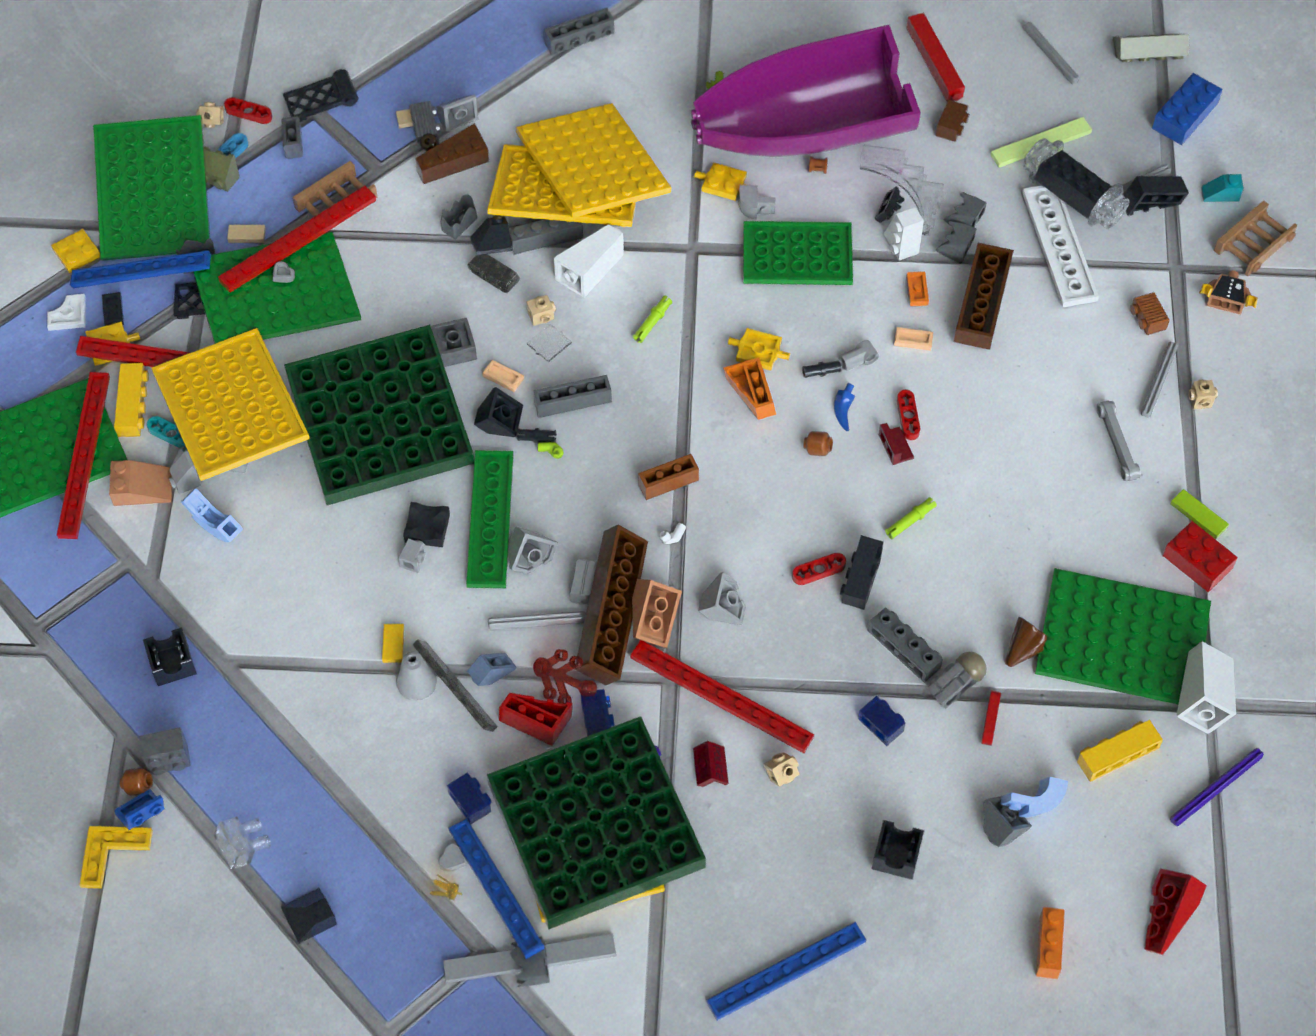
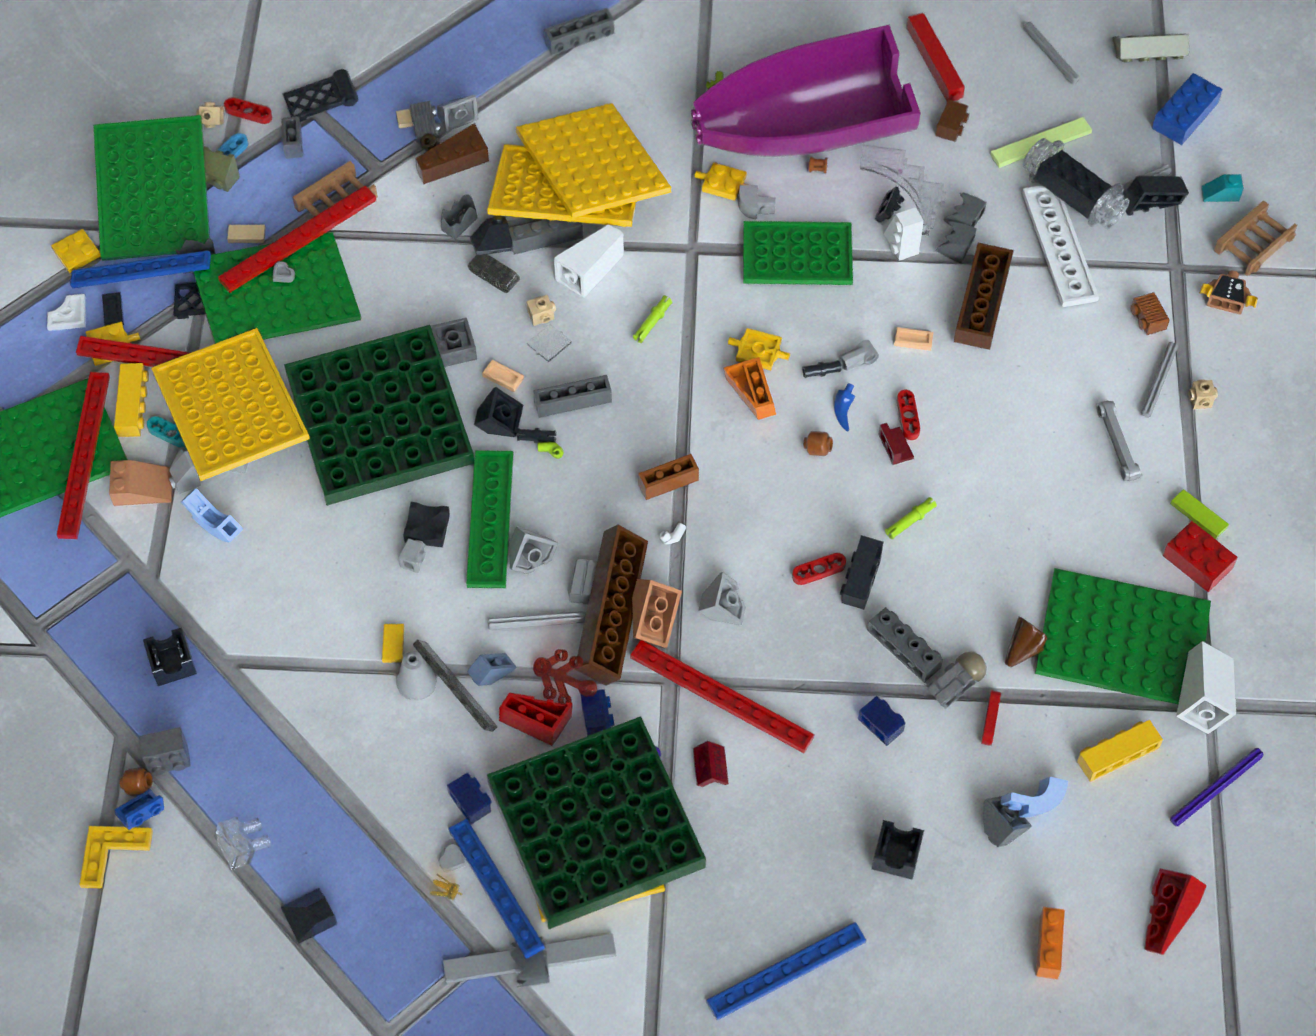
tan brick [763,752,800,787] -> none
orange plate [906,272,929,306] -> none

